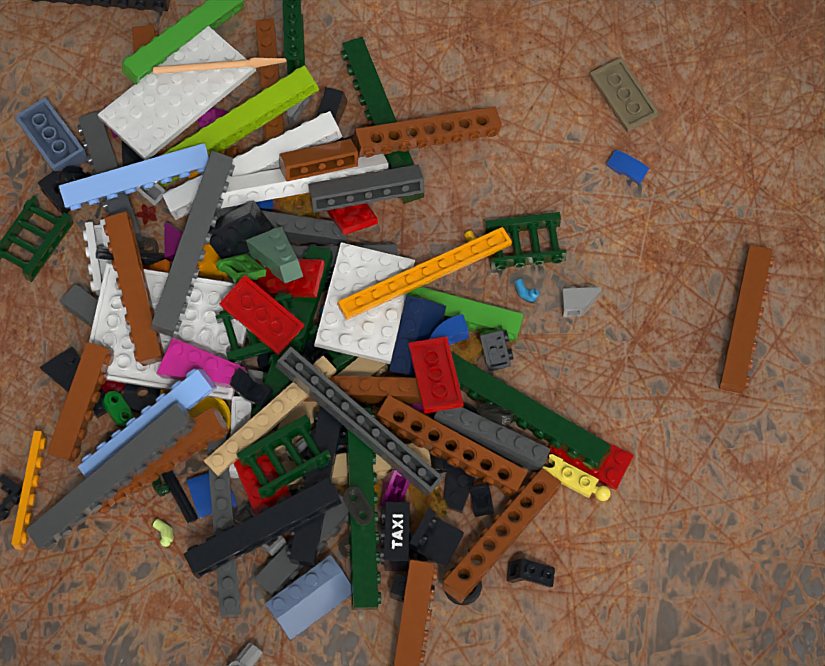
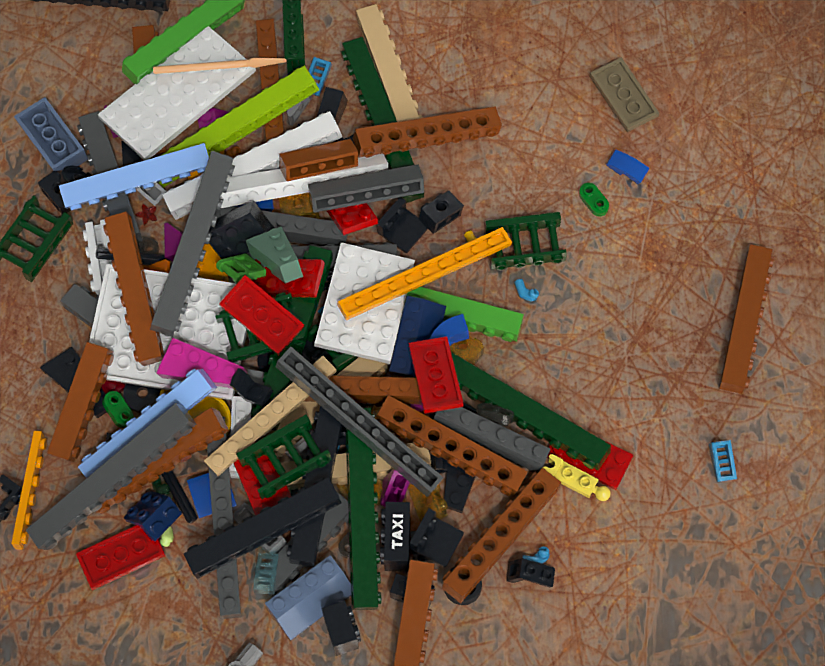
clear smoke plate [343,487,374,526] -> none
black bracket [469,483,494,517] -> none
black bracket [480,325,514,371] -> none
light grey slope [562,285,601,317] -> none
none -> red plate [76,525,166,591]
none -> dark blue bracket [124,491,182,541]
none -> clear light blue slope [253,553,279,595]
none -> dark azure slope [309,57,332,97]
none -> black brick [321,601,361,656]
none -> tan brick [356,4,423,137]
none -> black bracket [377,197,428,253]
none -> black brick [419,191,464,234]
none -> dark azure arm [522,546,550,564]
none -> green plate [579,183,609,217]
none -> dark azure slope [709,440,737,482]

